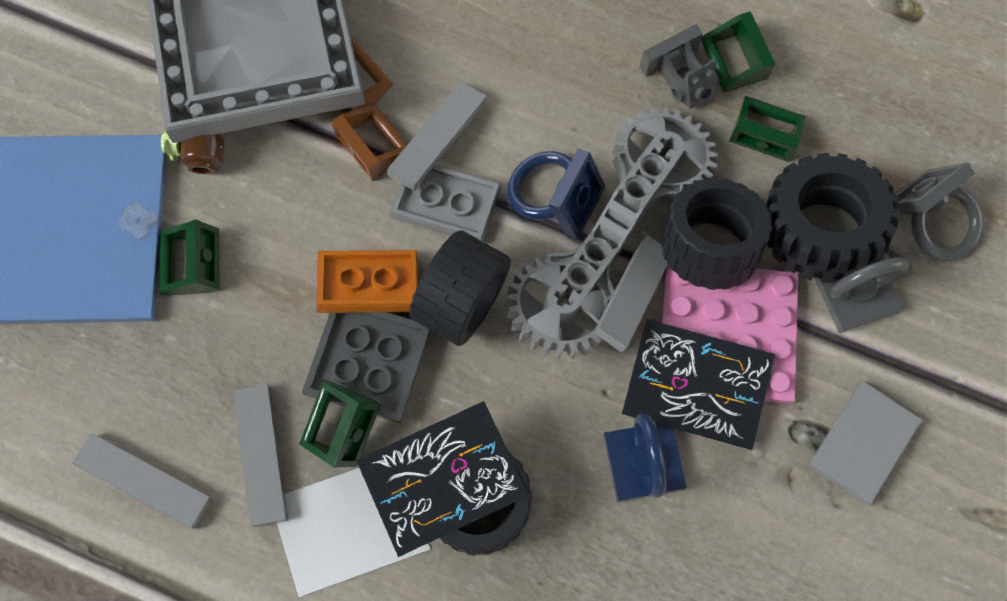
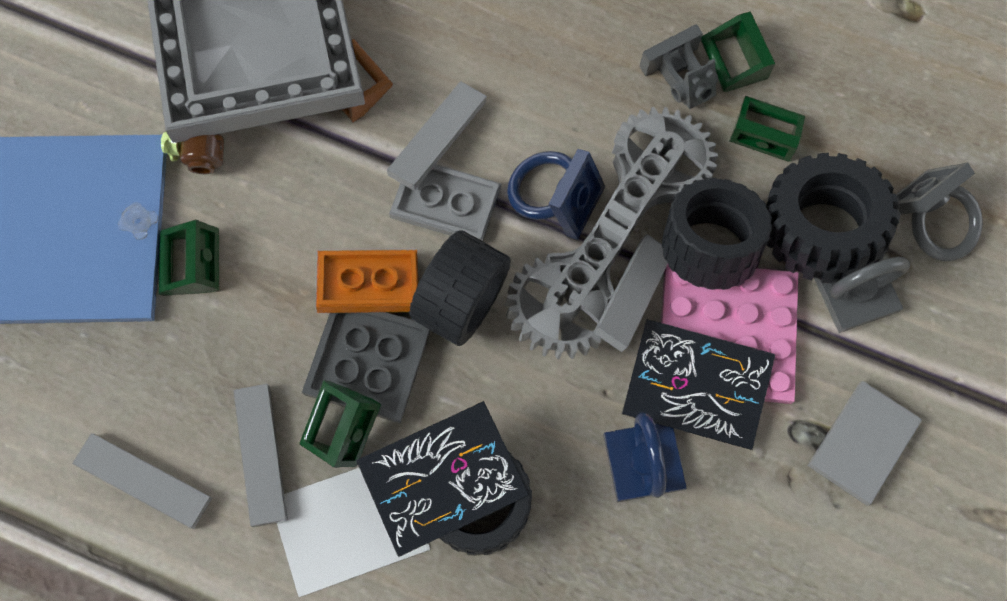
dark orange tile [331,104,408,181] -> none

